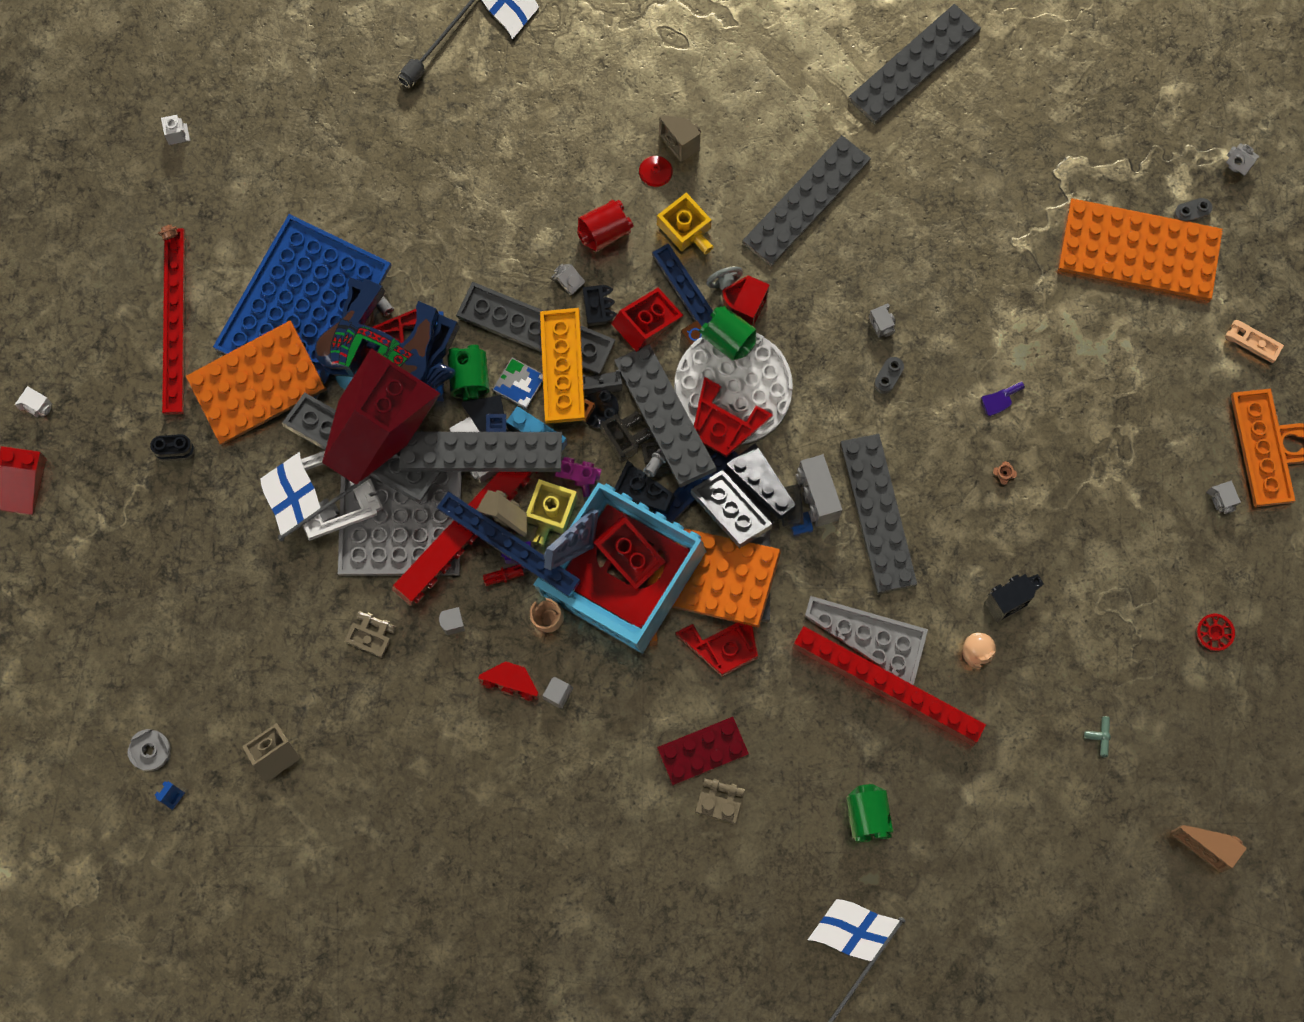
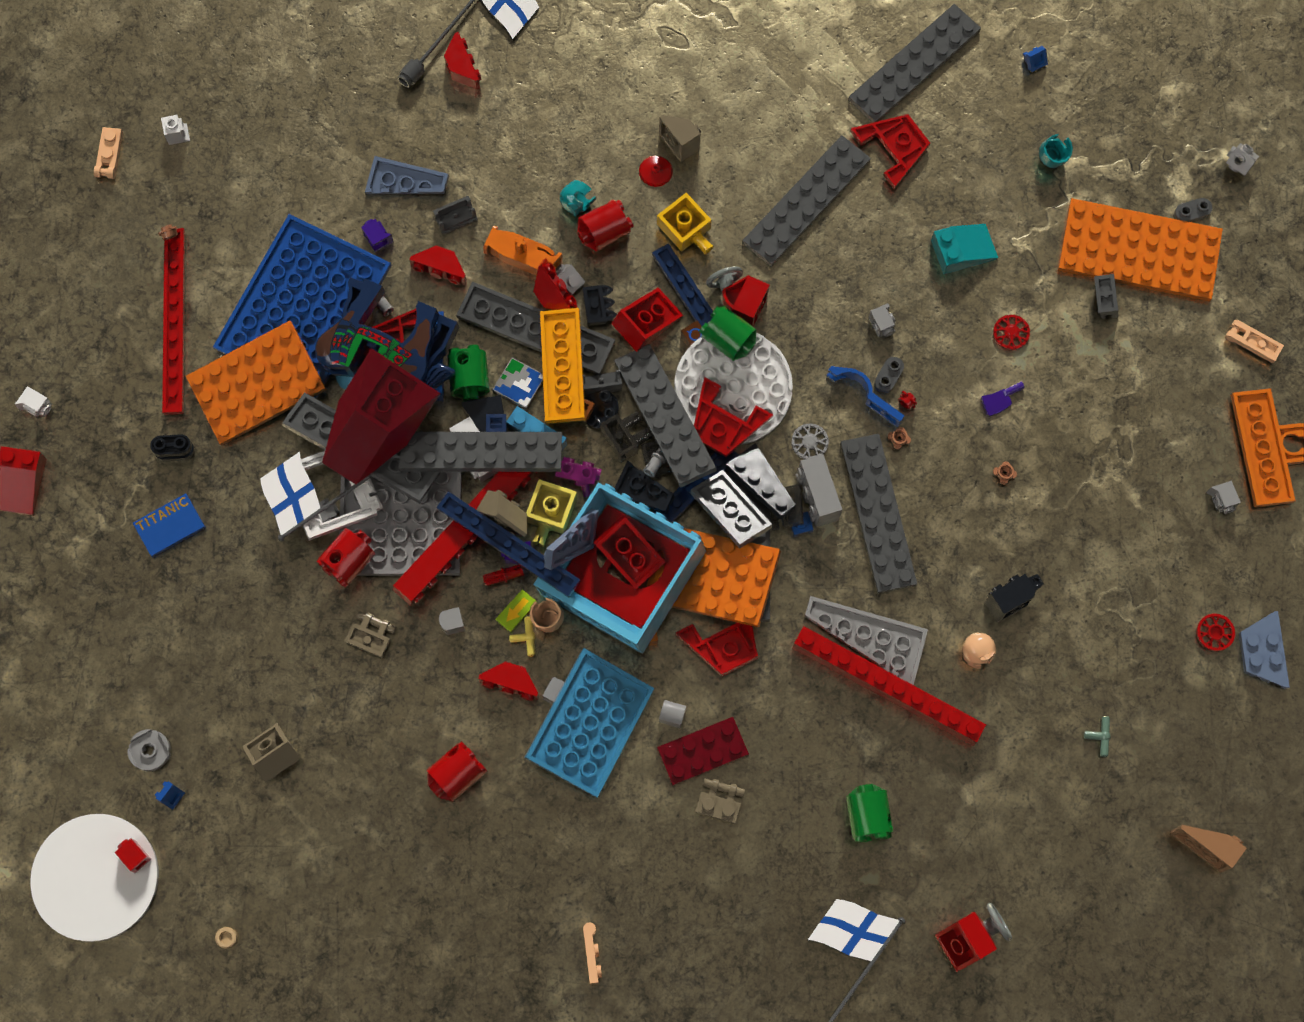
none -> white tile [30,814,159,942]
none -> light nougat plate [94,127,123,179]
none -> red brick [114,838,151,873]
none -> blue tile [133,493,206,558]
none -> tan tile [215,927,238,949]
none -> red cylinder [316,528,376,588]
none -> dark purple window [361,219,394,252]
none -> sand blue wing [365,156,449,194]
none -> red slope [409,245,467,285]
none -> red cylinder [426,741,488,802]
none -> dark grey hinge [433,196,478,235]
none -> red slope [444,32,482,89]
none -> orange piece [483,226,563,275]
none -> lime tile [495,589,538,633]
none -> light yellow piece [509,616,536,657]
none -> dark azure plate [524,648,654,798]
none -> red slope [533,258,578,310]
none -> teal helmet [560,179,596,217]
none -> light nougat plate [583,922,602,985]
none -> light grey piece [659,700,686,728]
none -> light grey wheel [791,423,829,459]
none -> blue piece [827,366,905,428]
none -> red wing [850,114,930,189]
none -> nougat plate [887,427,911,450]
none -> red plate [898,391,917,410]
none -> teal slope [931,224,998,275]
none -> red piece [935,903,1012,972]
none -> red wheel [993,314,1030,350]
none -> blue tile [1023,46,1048,72]
none -> teal helmet [1039,134,1073,168]
none -> dark grey hinge [1094,274,1118,319]
none -> sand blue wing [1239,611,1290,689]

